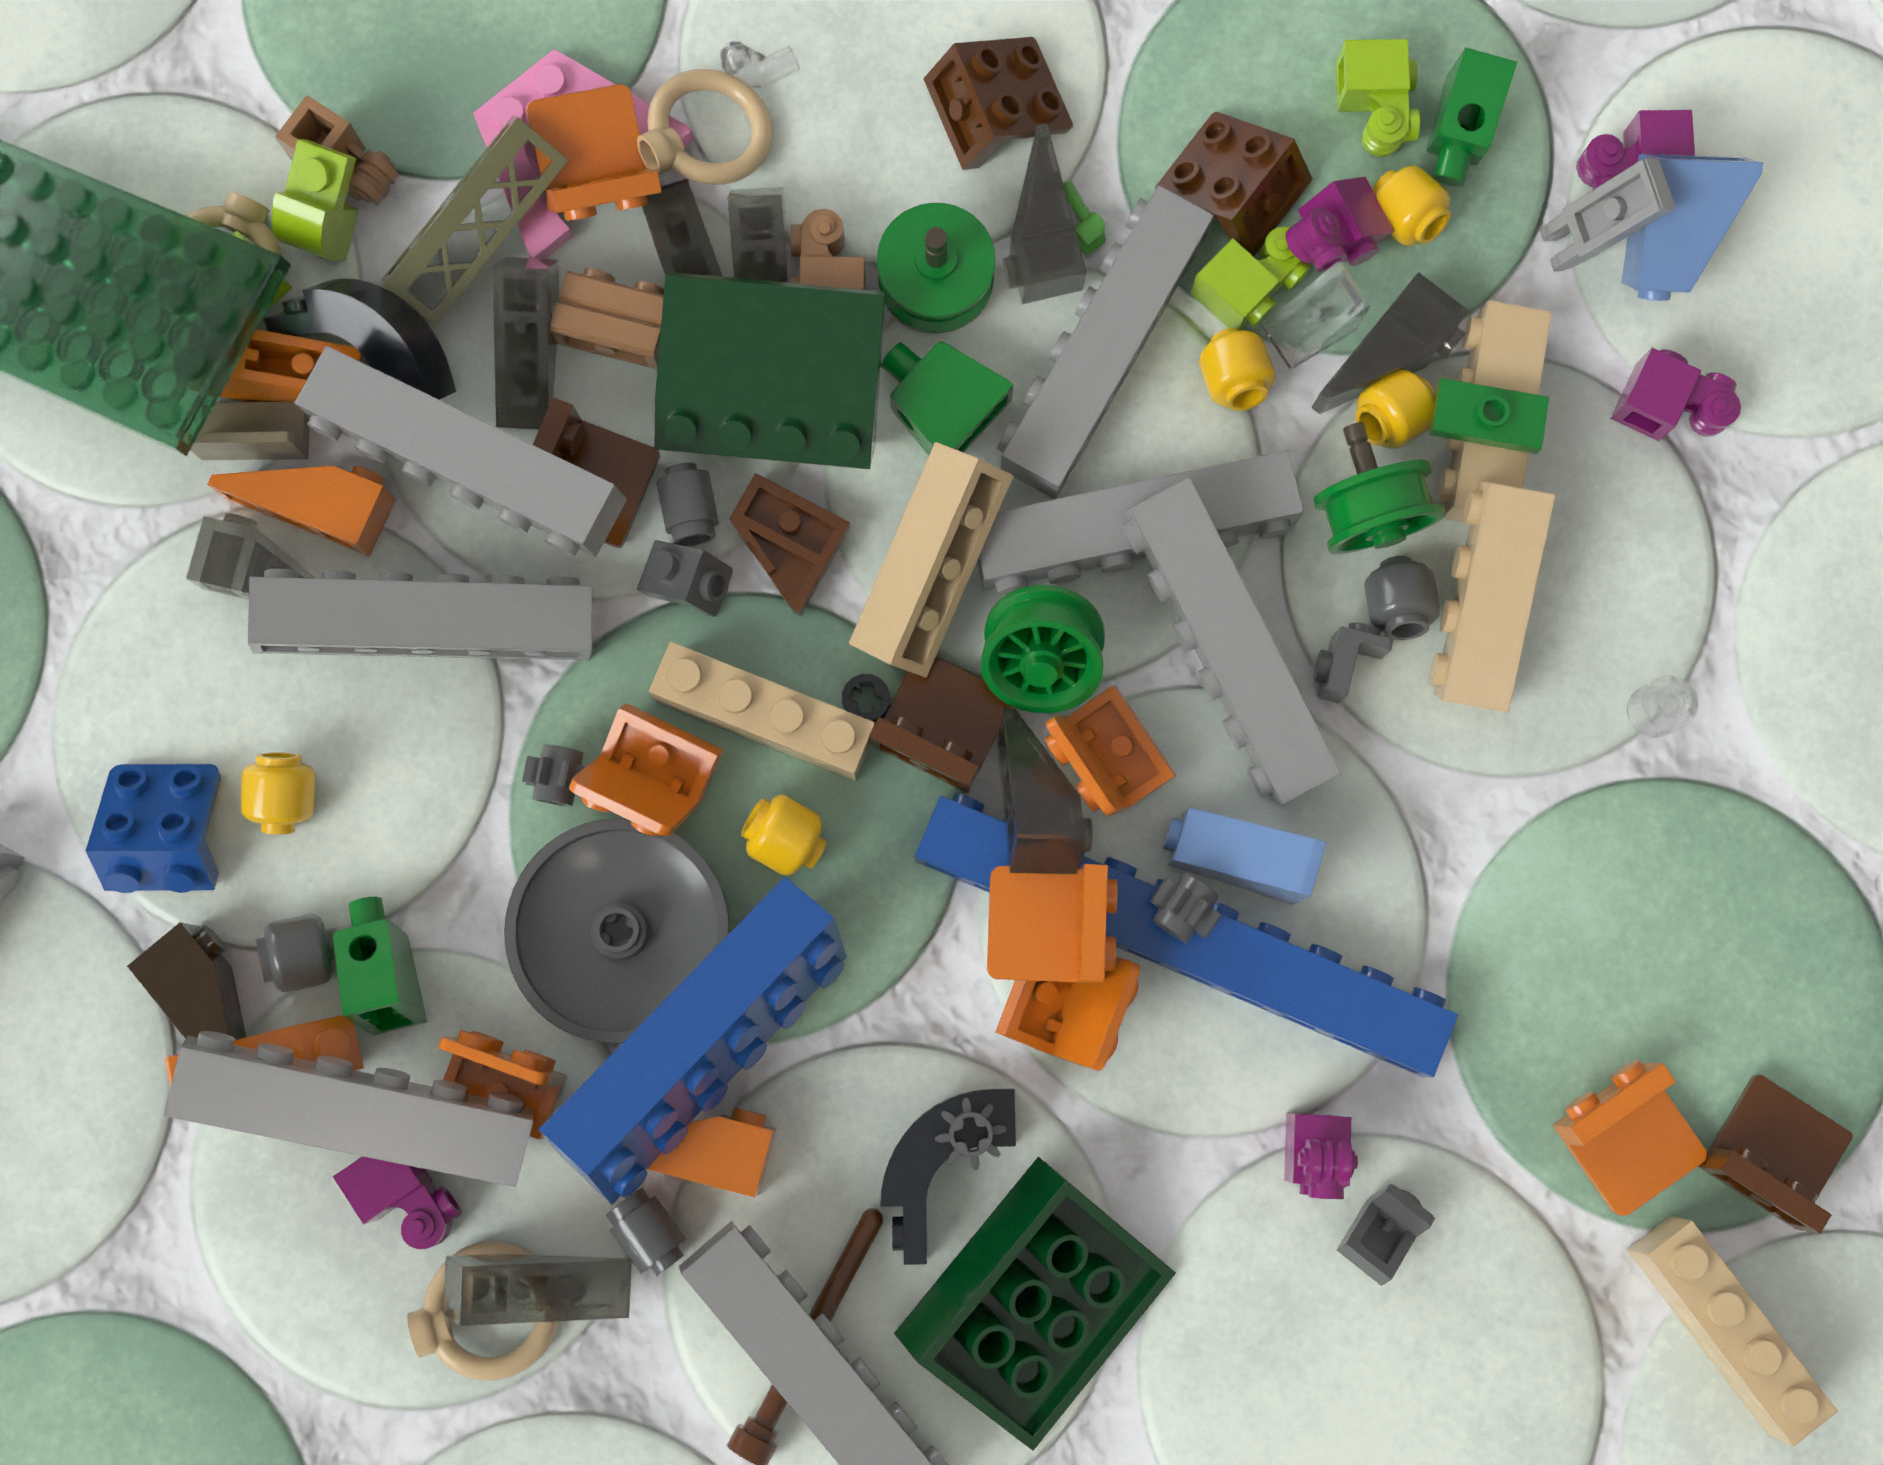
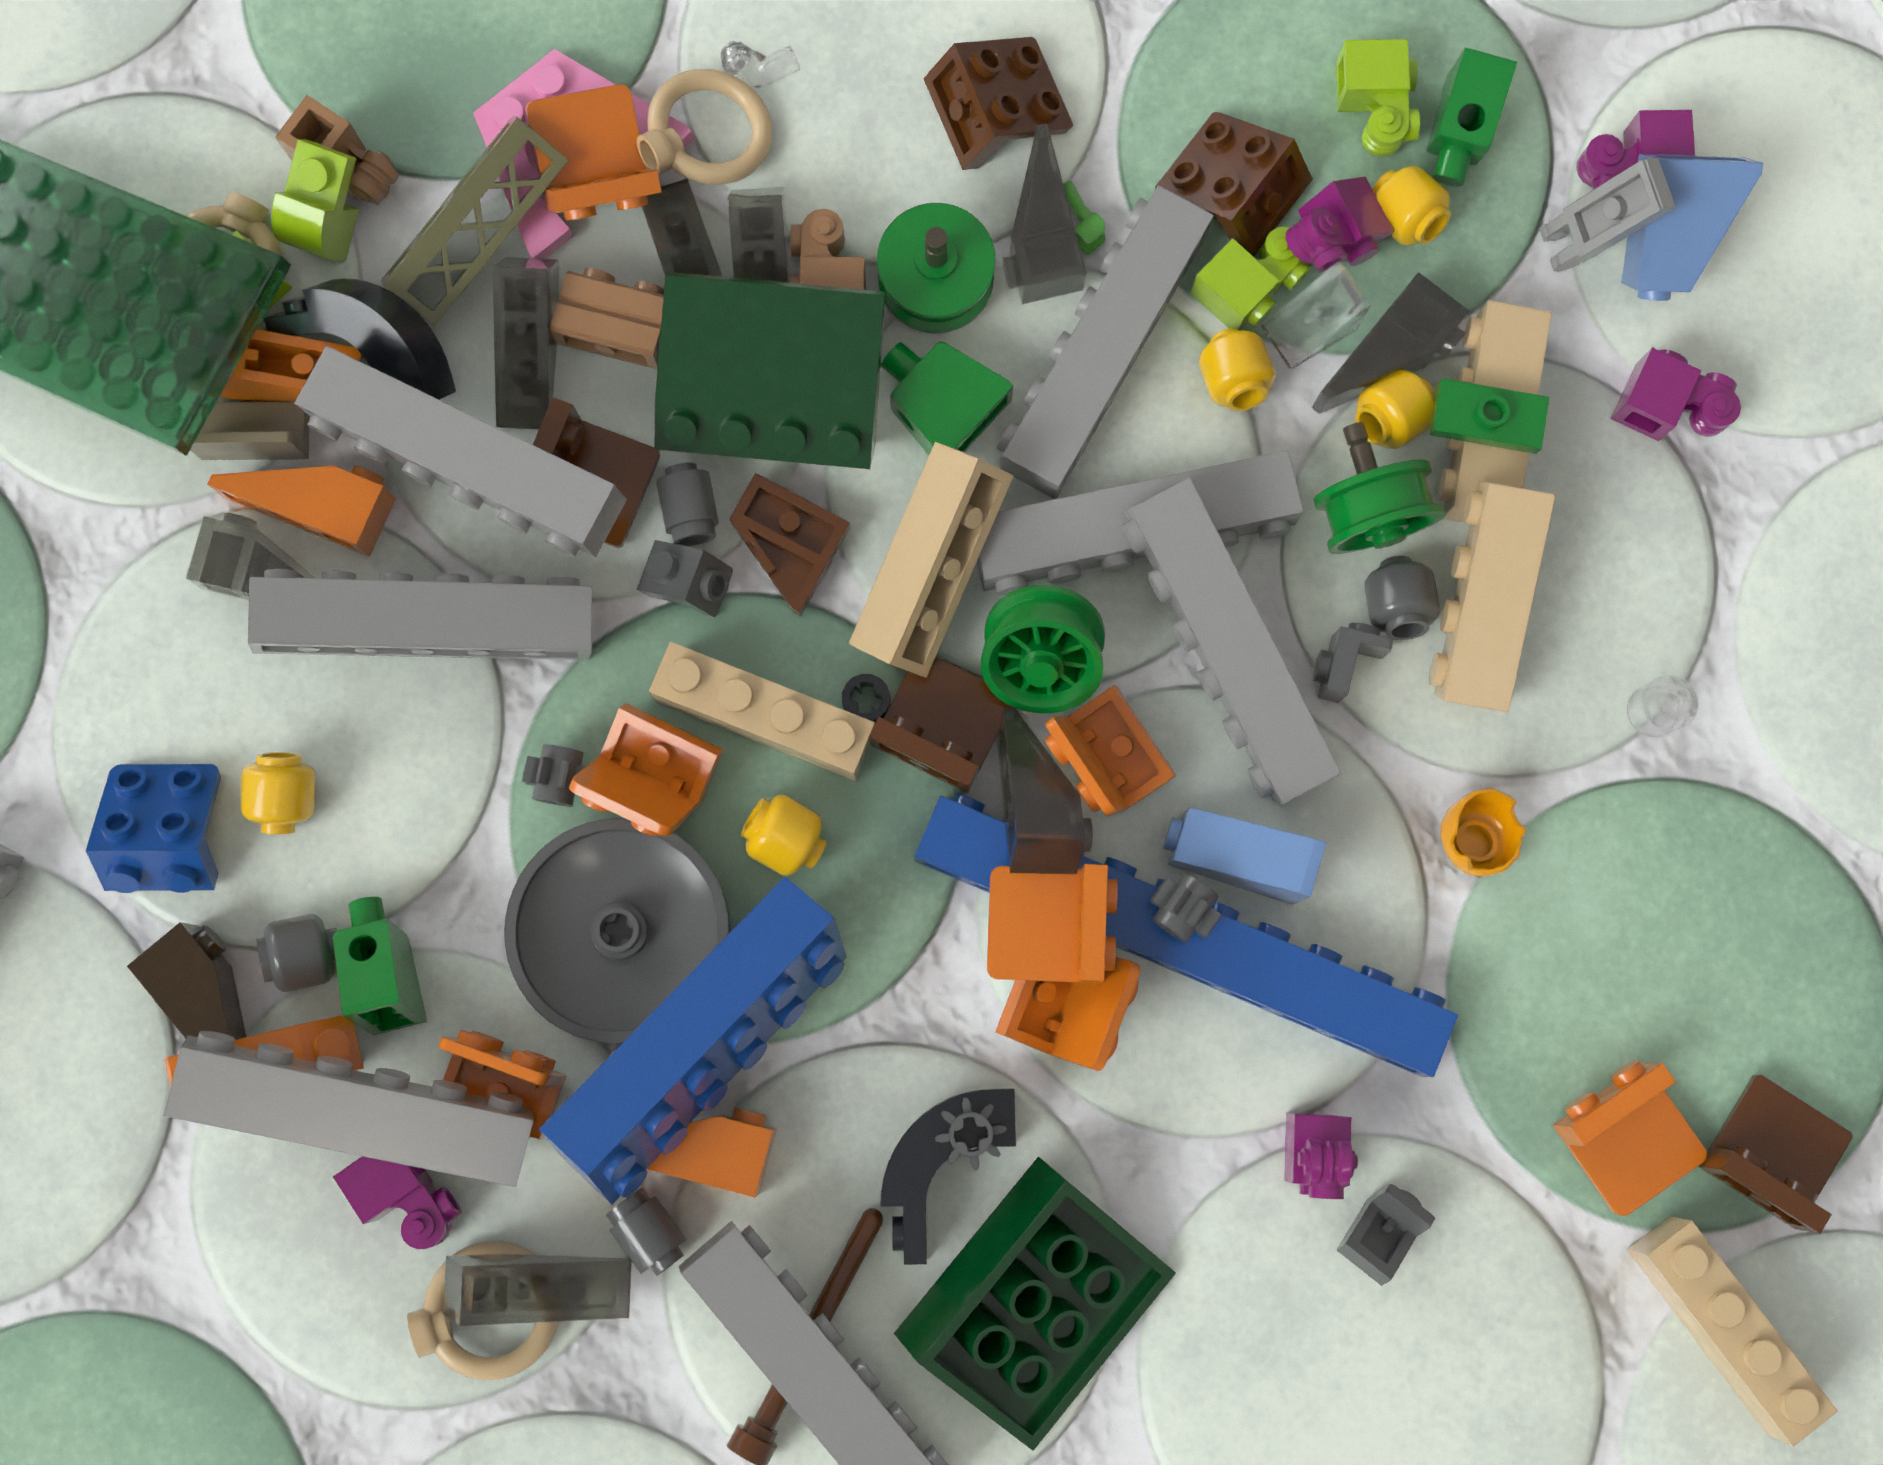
none -> light orange hair [1440,788,1526,878]

